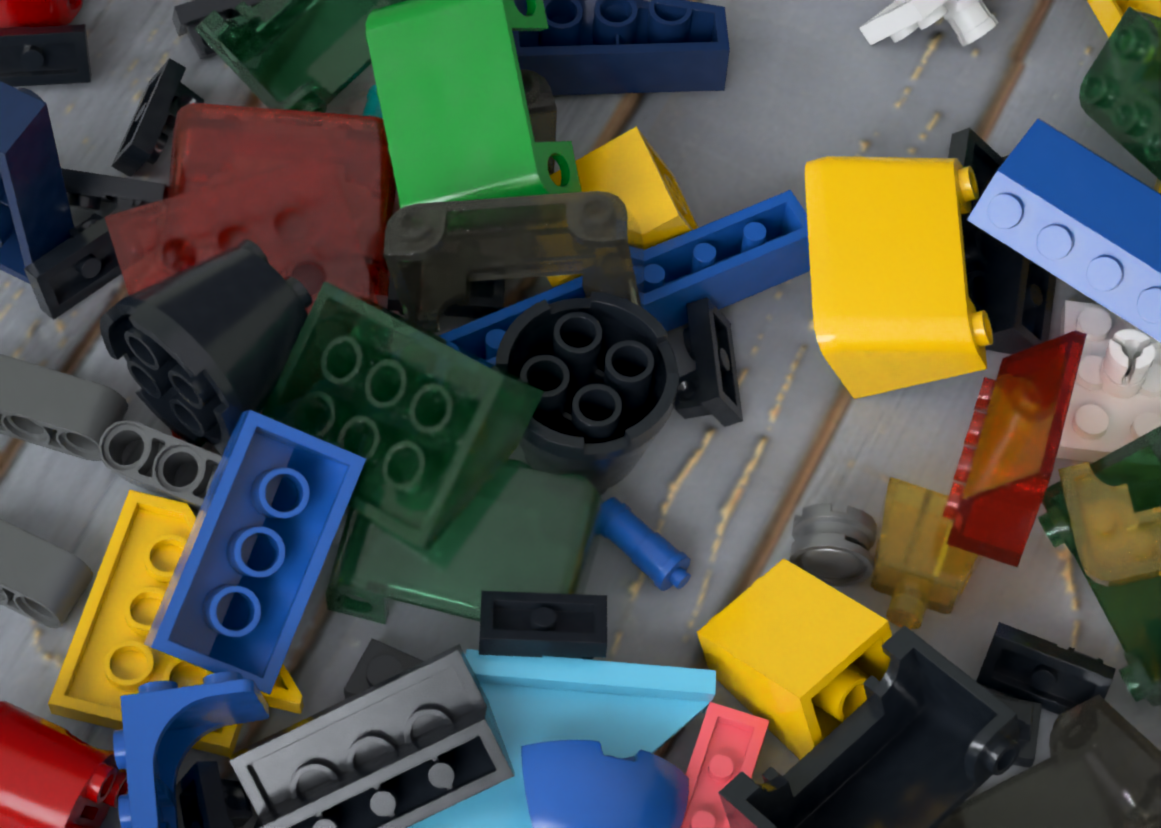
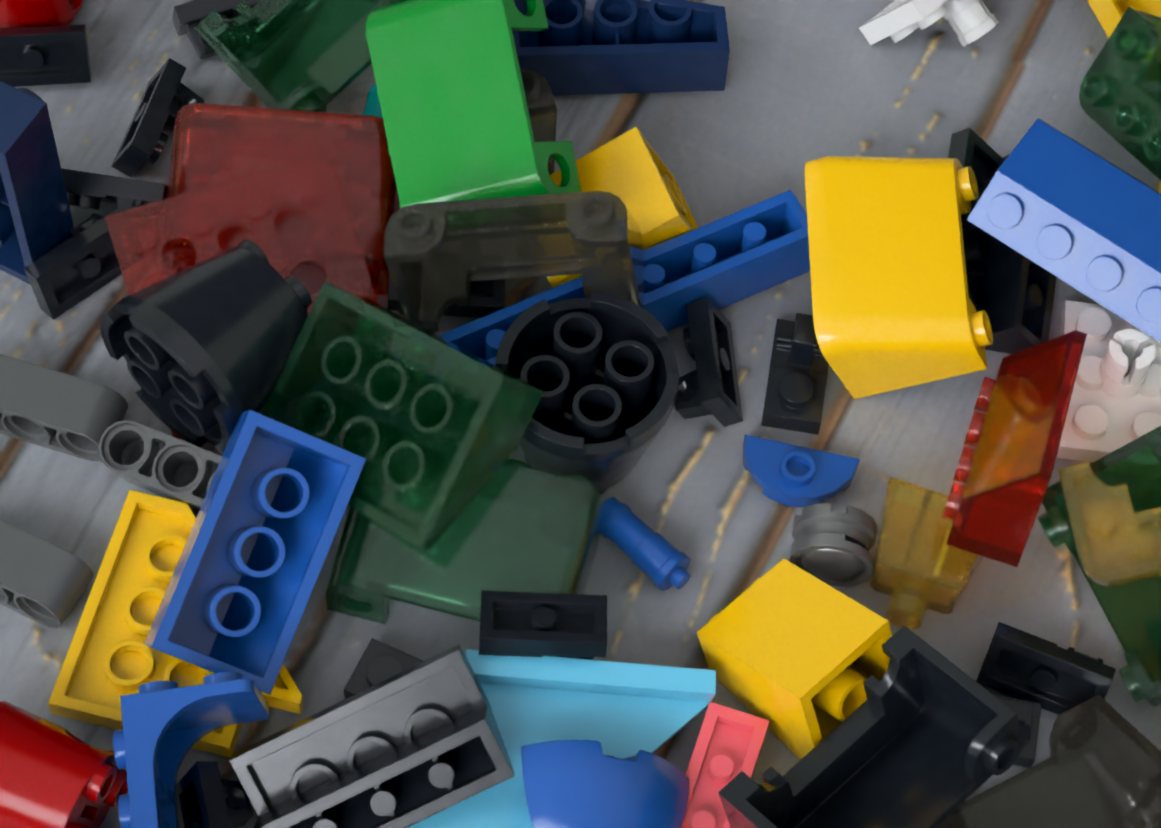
none -> blue plate [743,435,860,507]
none -> black hinge [761,313,829,435]

